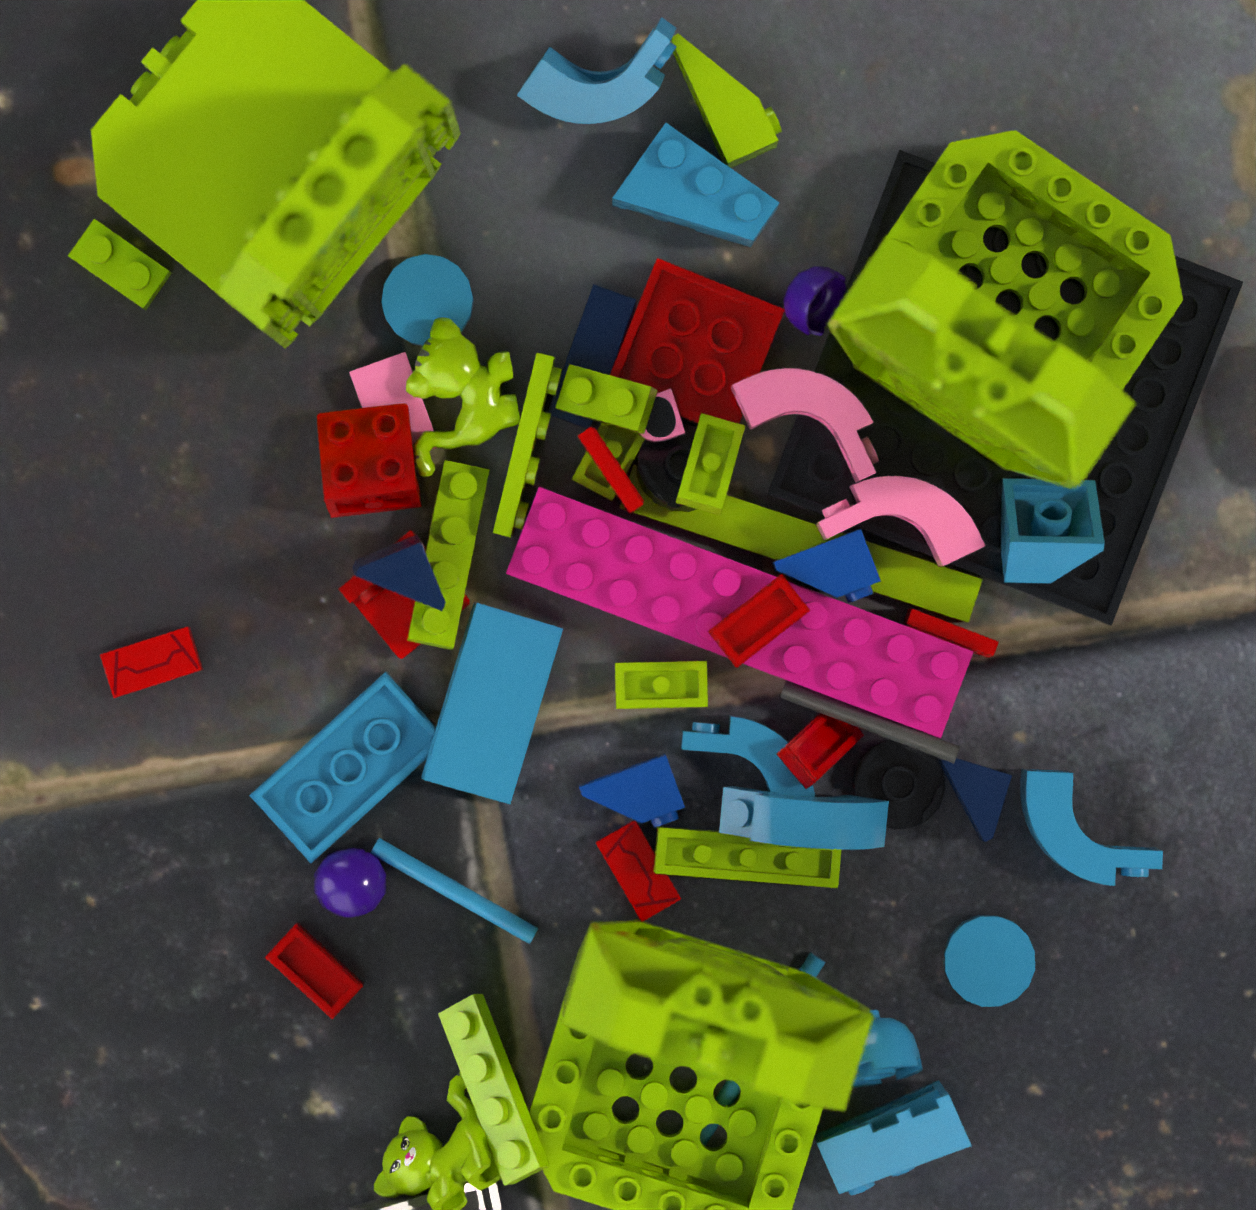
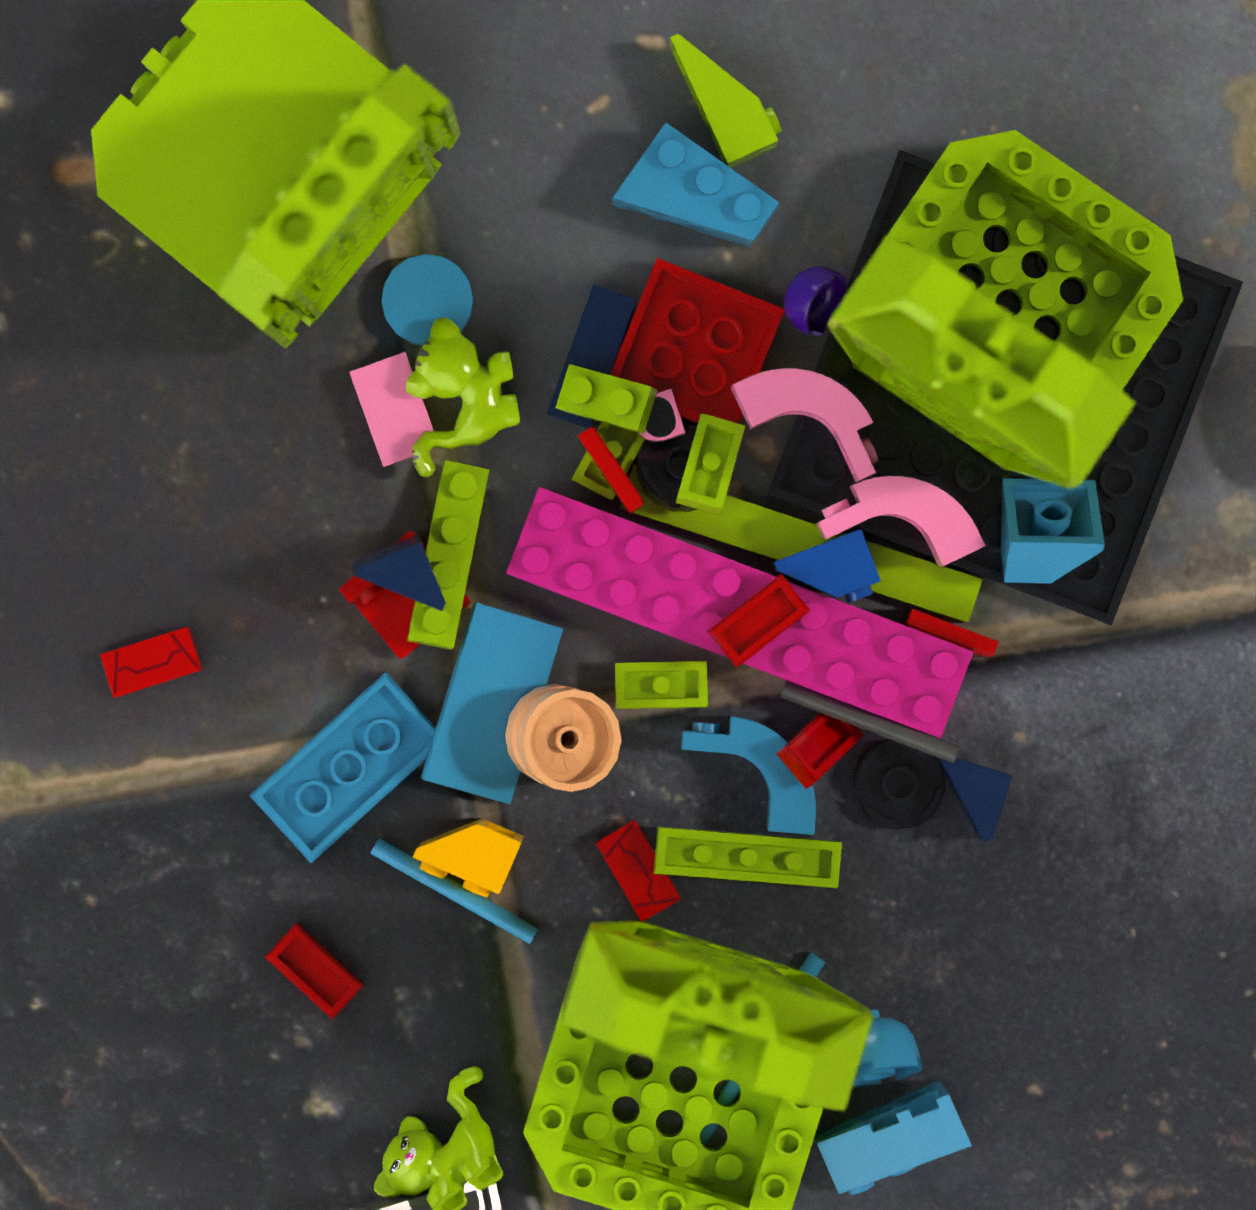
lime plate [68,219,172,310] -> none
dark purple hair [314,848,386,918] -> none
red bracket [317,403,422,518] -> none
lime plate [438,994,550,1186] -> none
lime plate [493,353,562,538] -> none
dark azure arch [517,17,676,124] -> none
blue slope [579,754,685,828] -> none
dark azure arch [719,786,889,850] -> none
dark azure tile [943,915,1035,1007] -> none
dark azure arch [1020,769,1163,886] -> none
none -> yellow slope [413,818,524,897]
none -> light nougat wheel [505,684,621,792]

